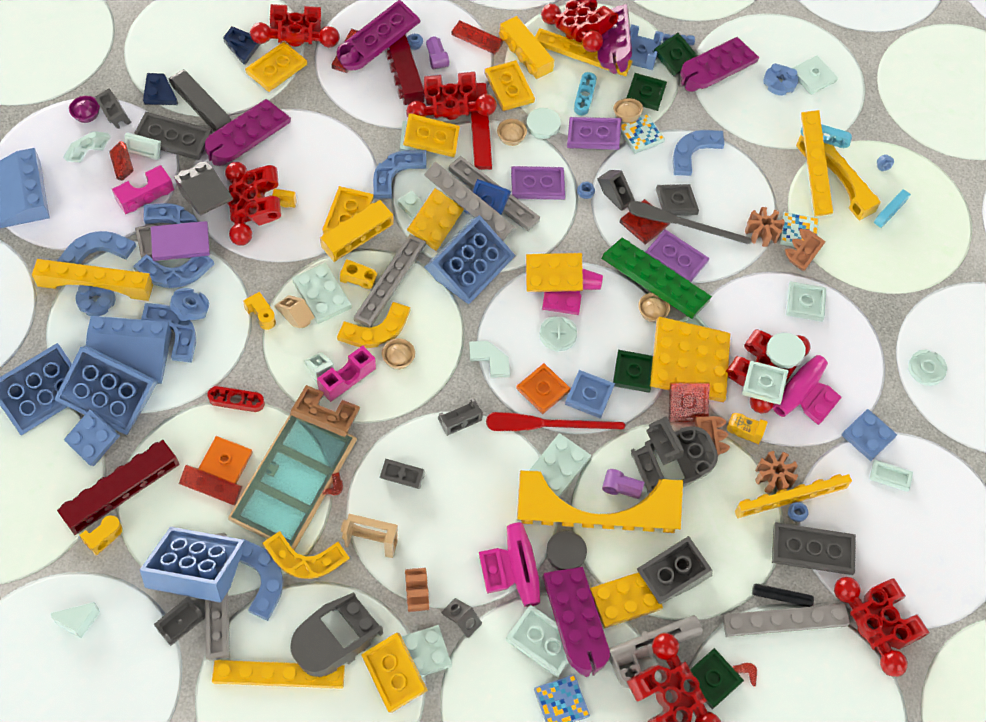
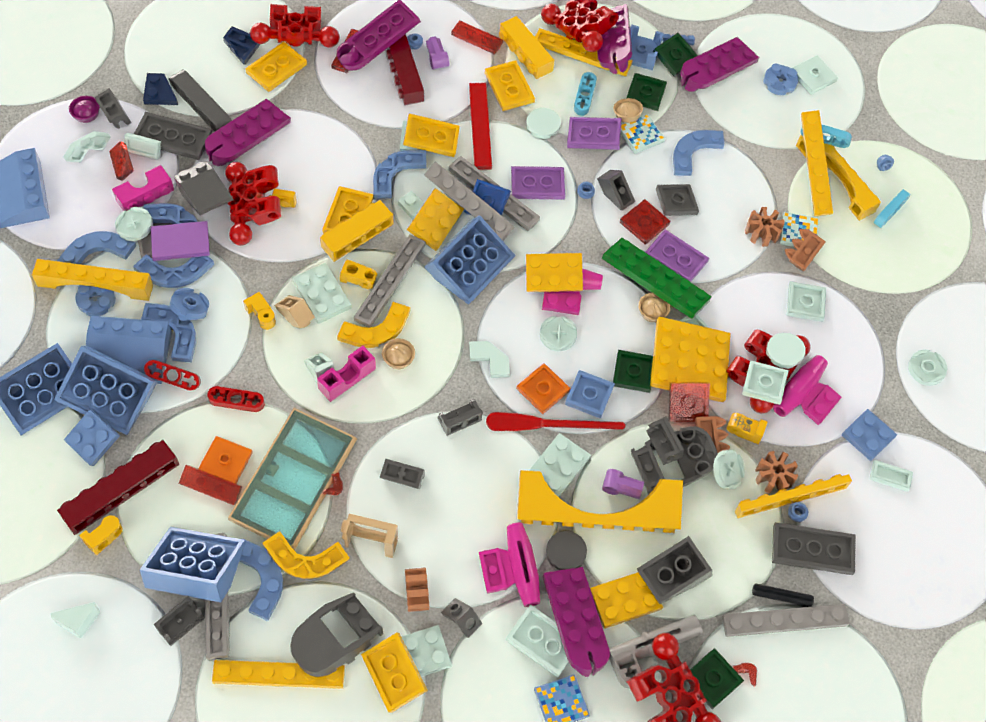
medium nougat plate [290,385,360,437] -> none
red connector [406,71,497,120] -> none
tan hat [497,119,527,146] -> none
dark grey piece [628,201,752,244] -> none
red connector [834,577,930,677] -> none
none -> light aqua tile [115,207,153,241]
none -> red beam [144,360,201,391]
none -> light aqua tile [713,450,745,489]

